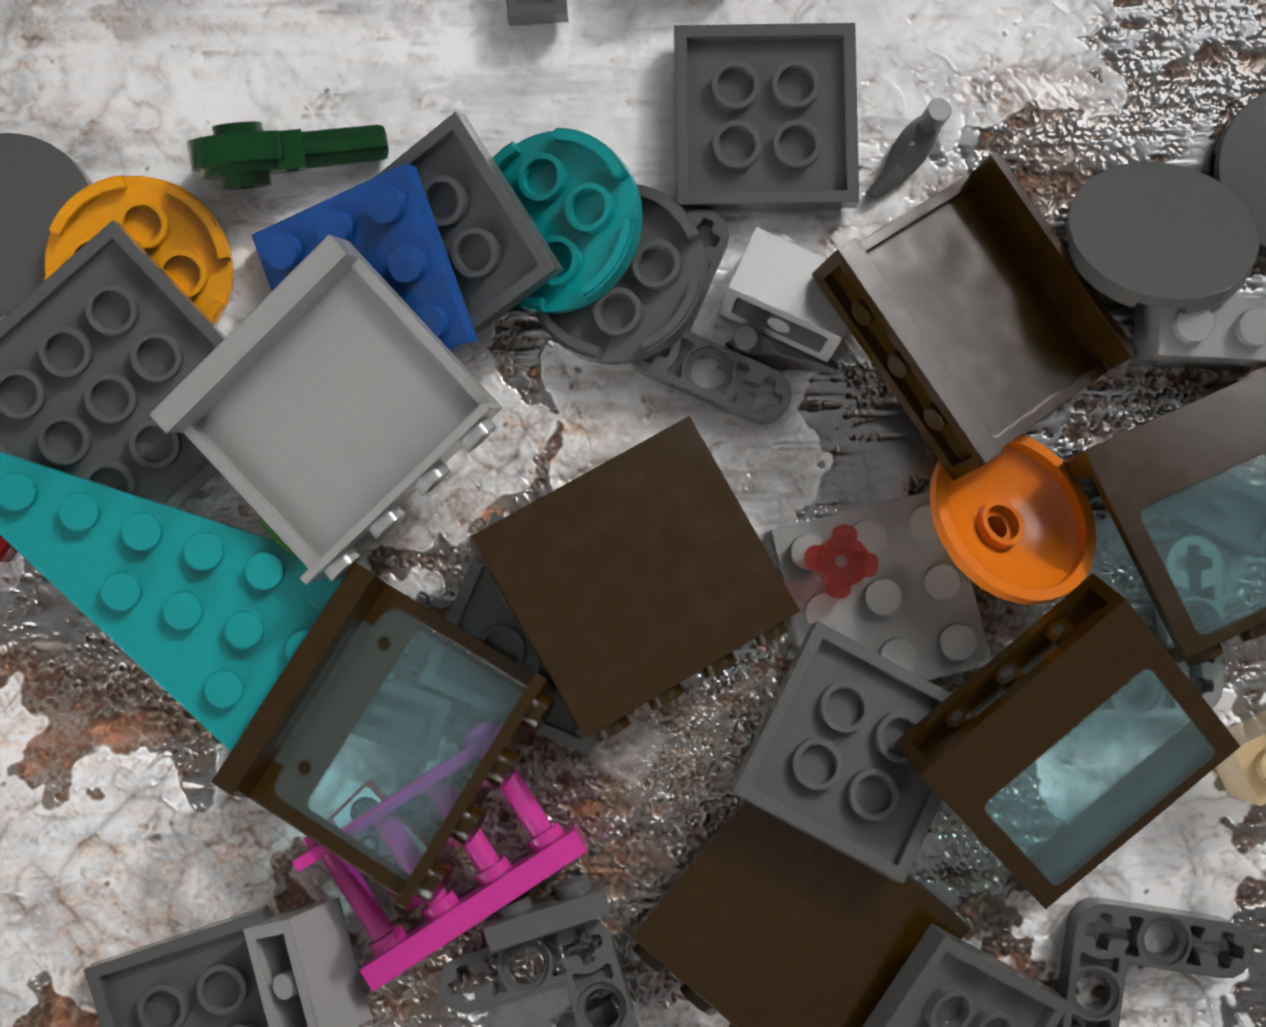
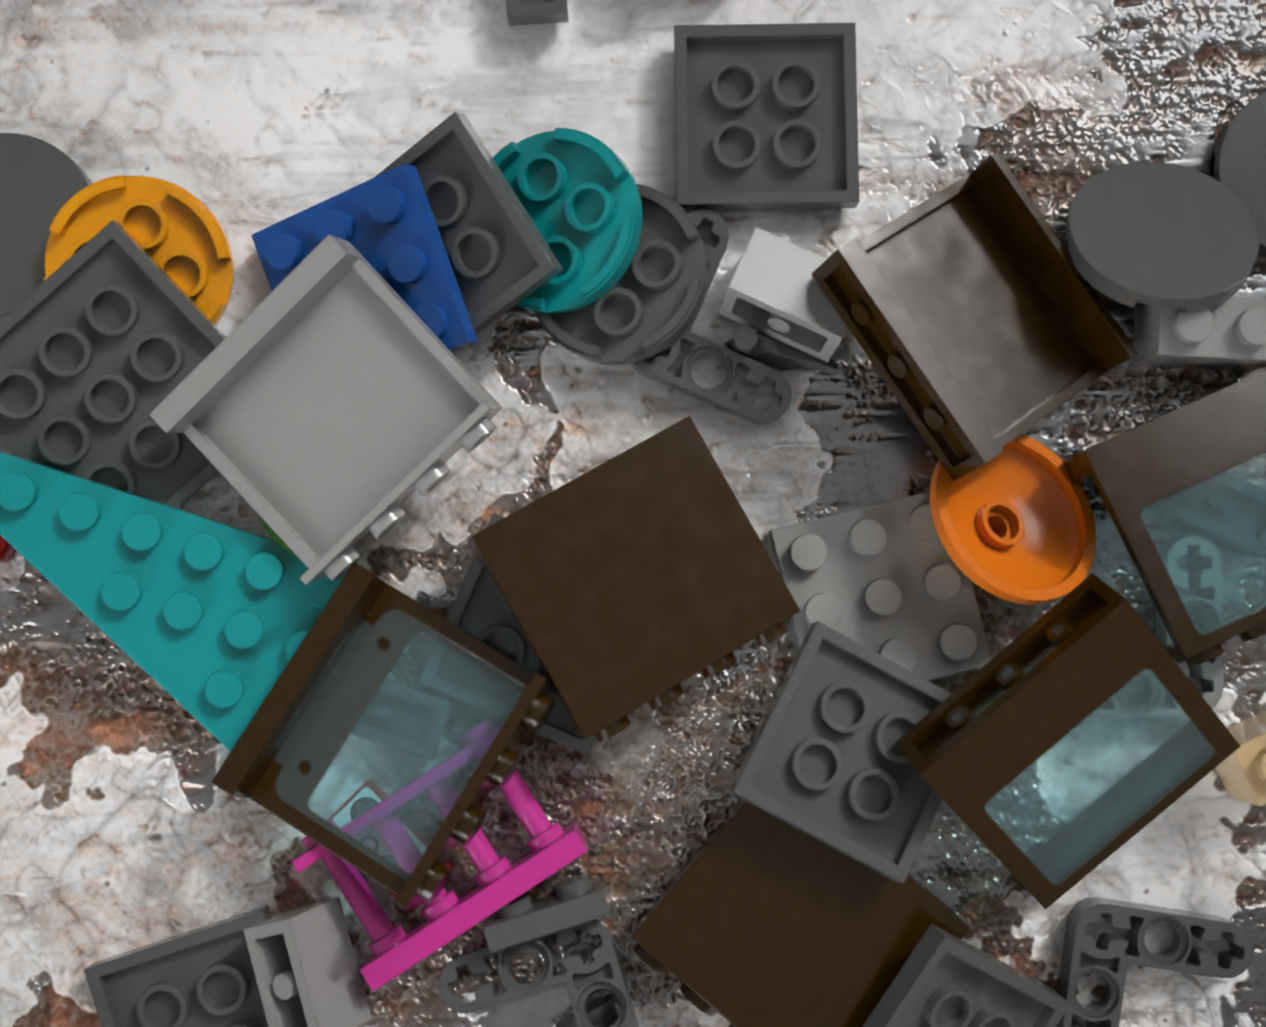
dark green piece [187,121,389,190] -> none
clear red plate [804,524,879,598] -> none
dark grey bar [867,98,952,199] -> none

